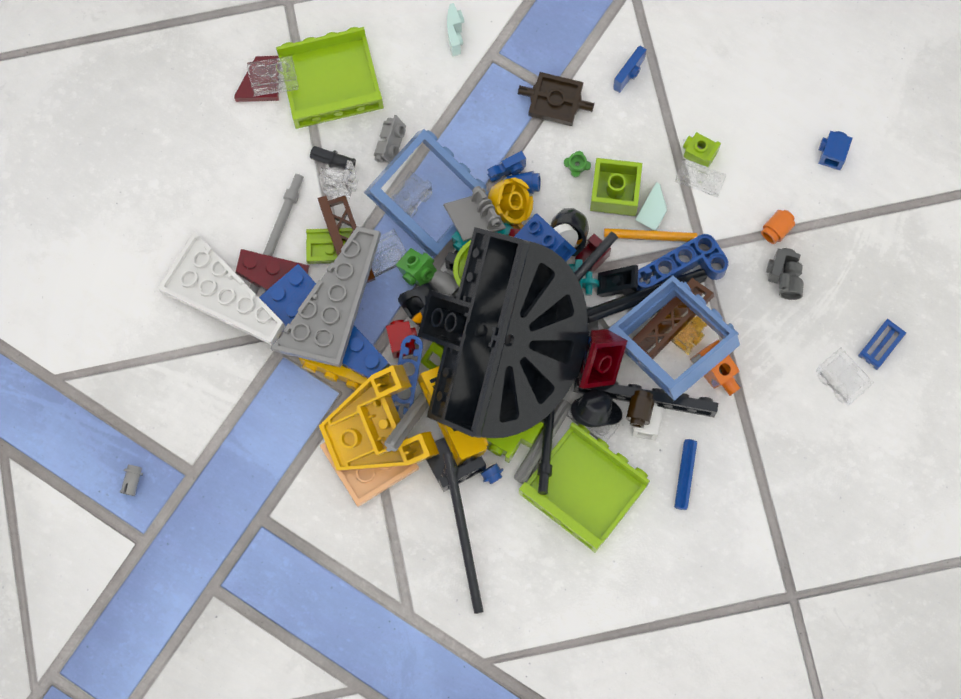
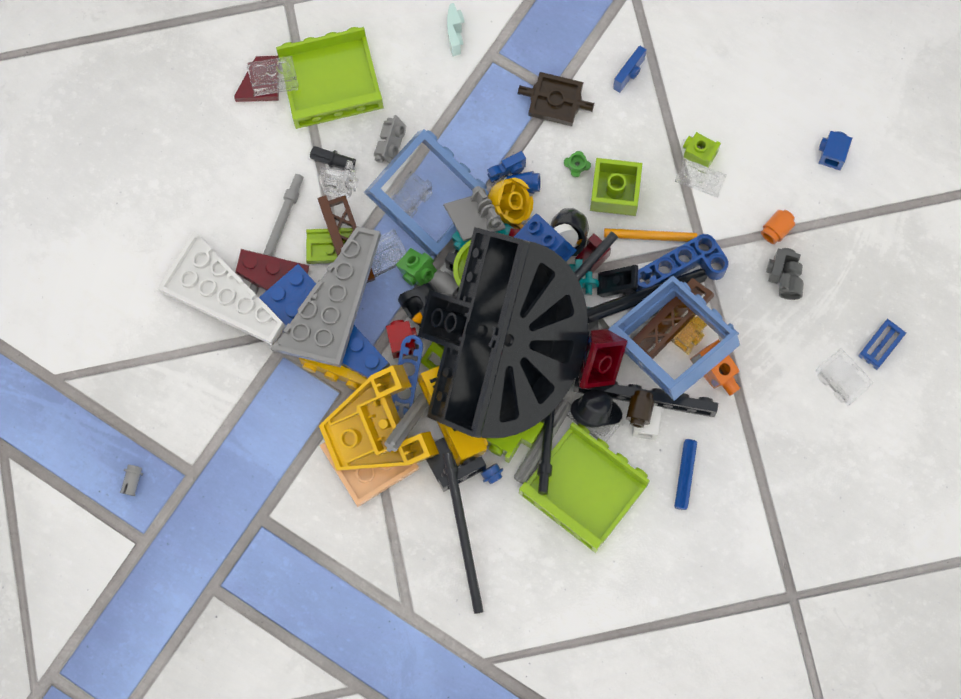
light aqua slope [635,182,667,231] -> none

